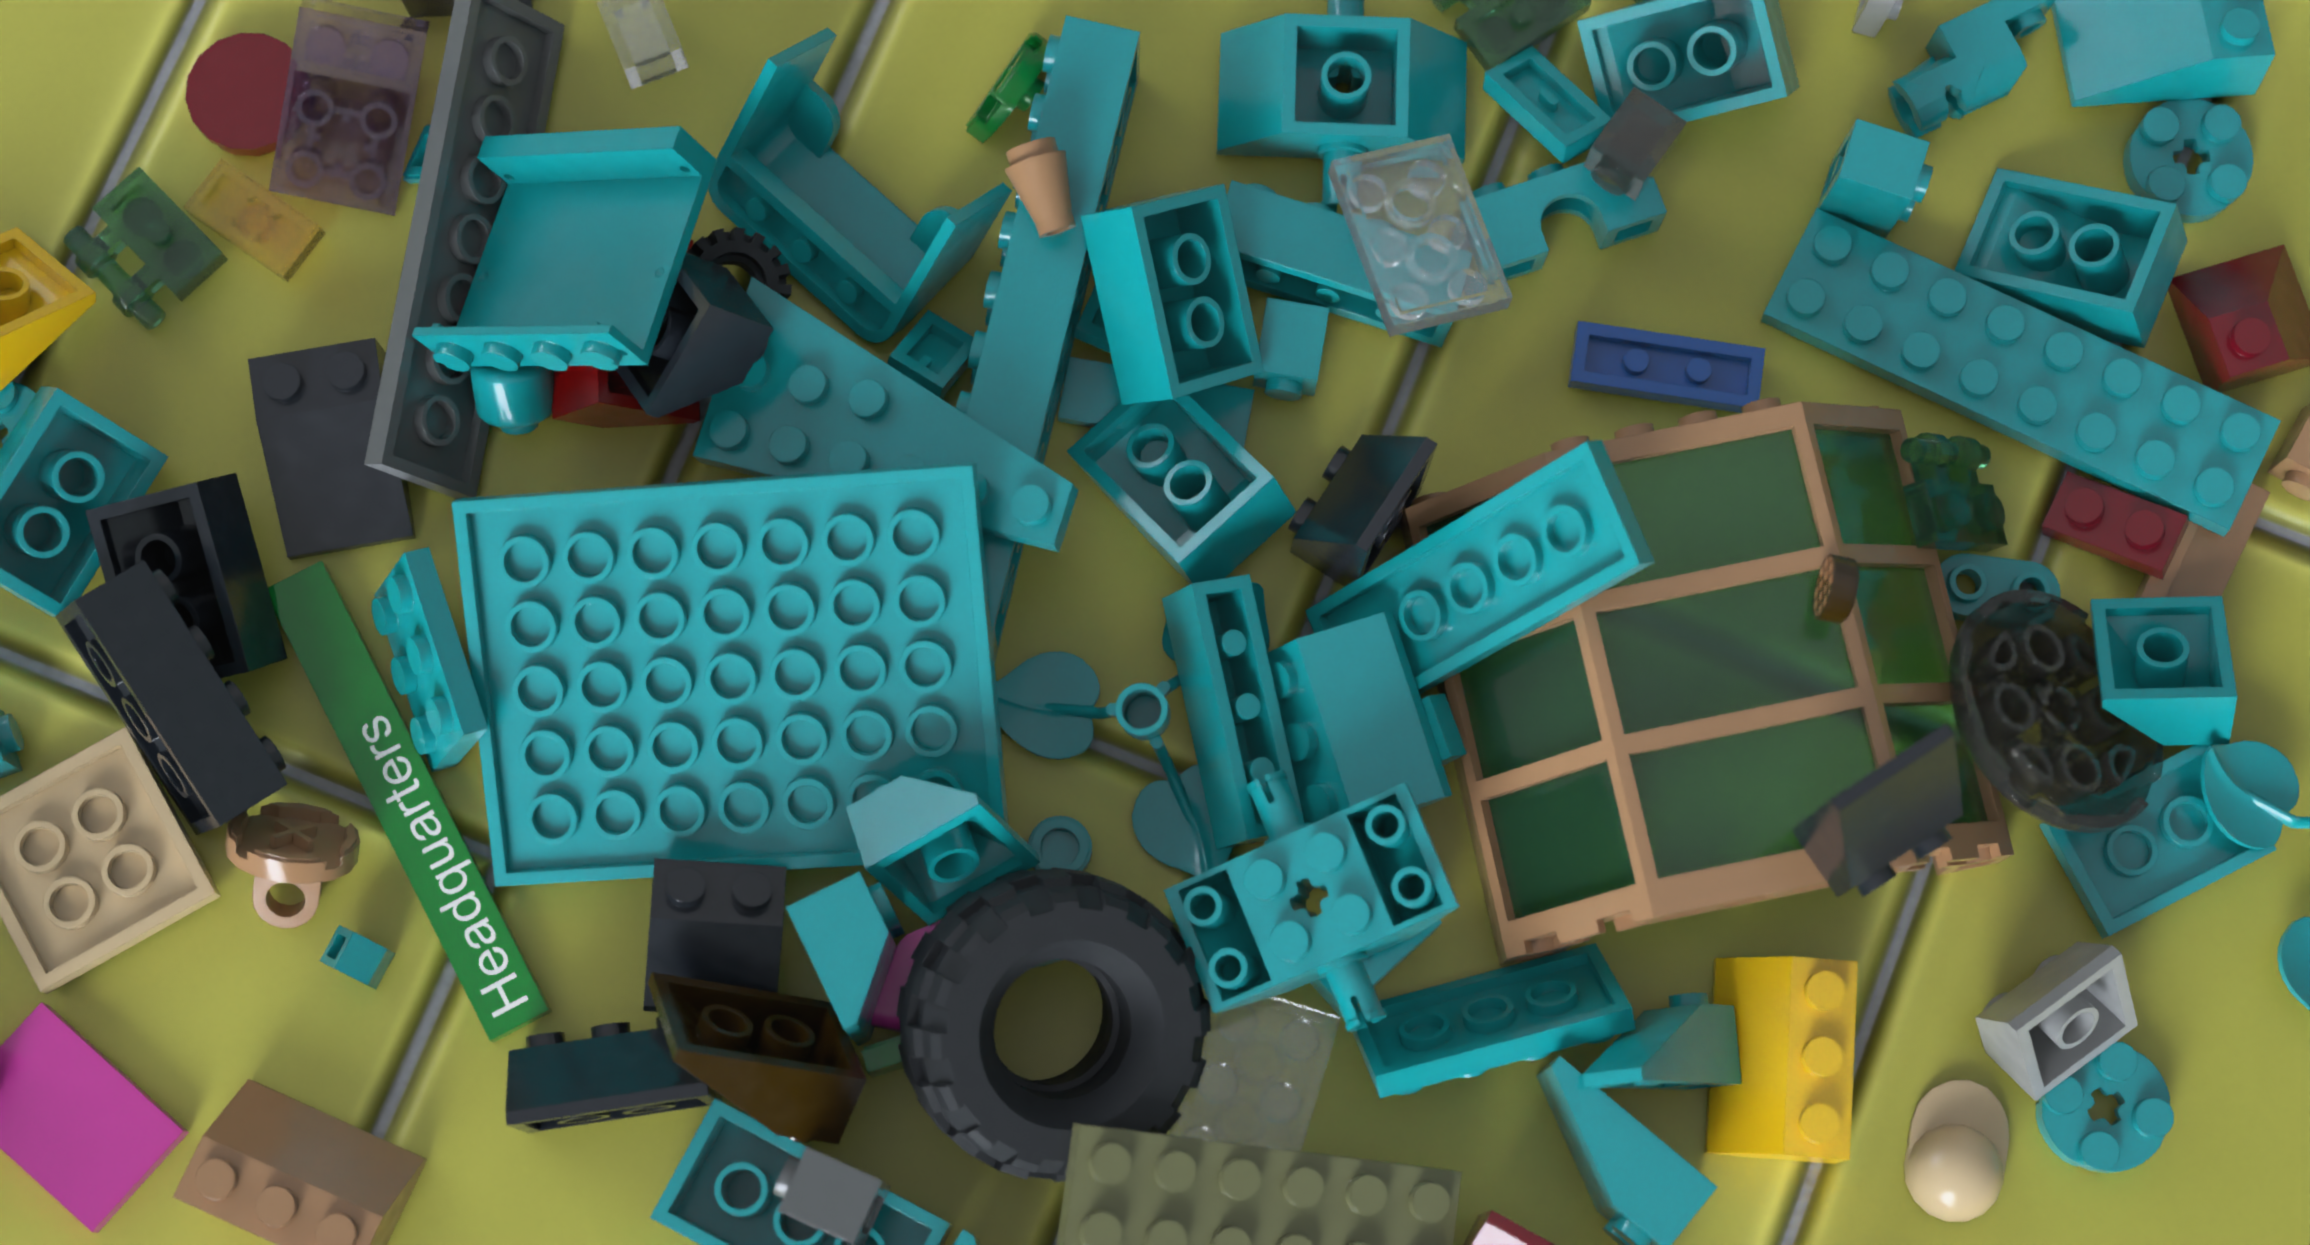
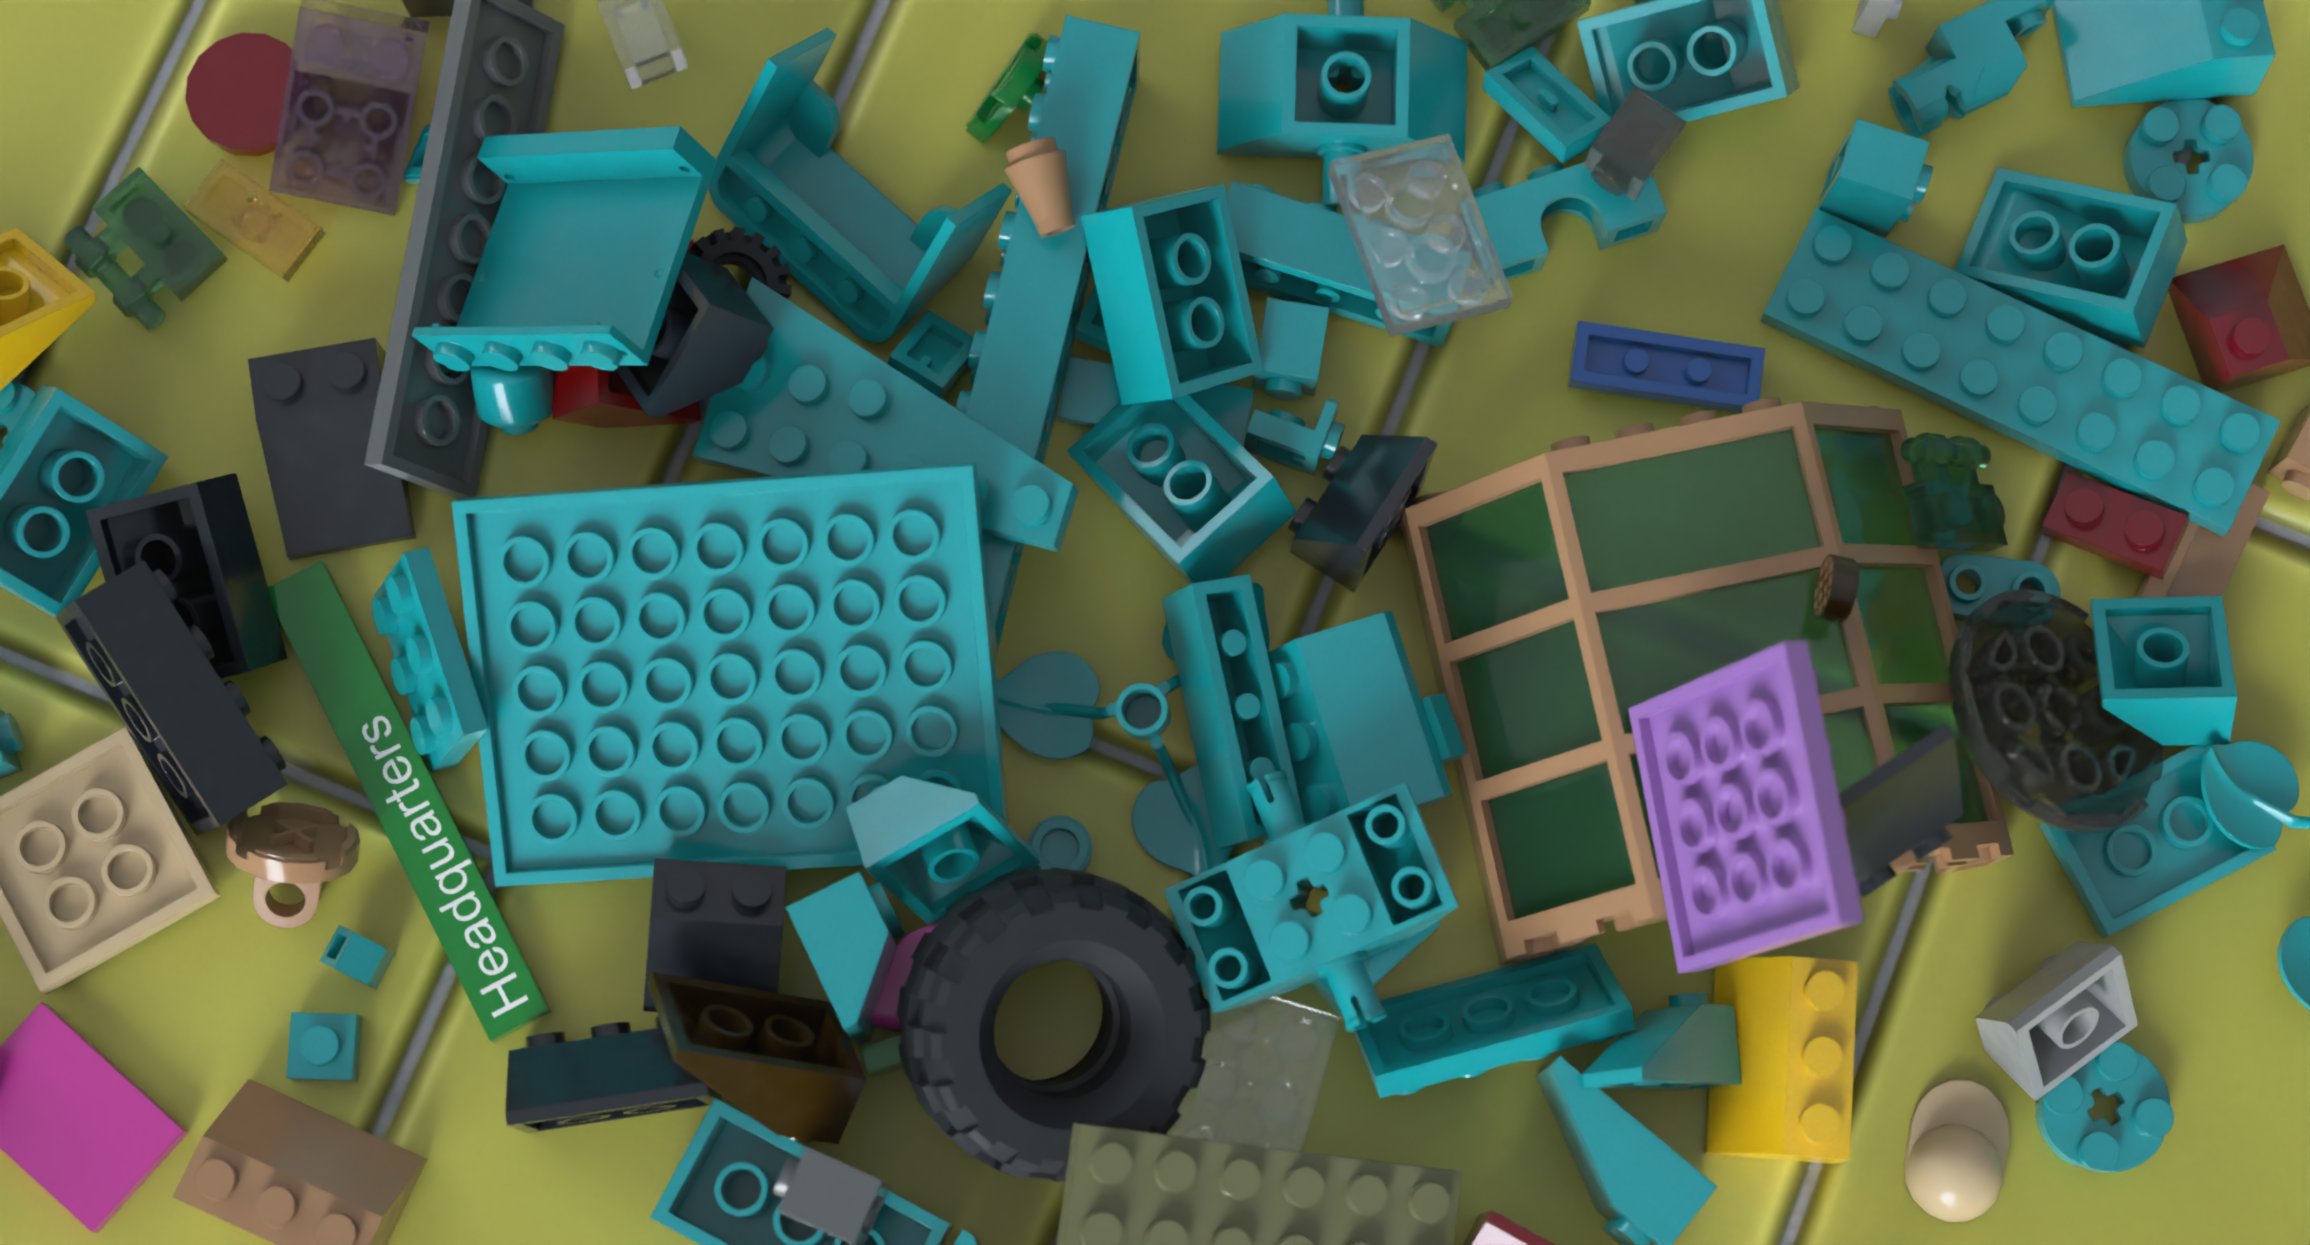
teal plate [1305,440,1655,695] -> none
none -> teal plate [286,1012,362,1082]
none -> teal bracket [1244,398,1345,476]
none -> medium lavender plate [1628,640,1864,973]

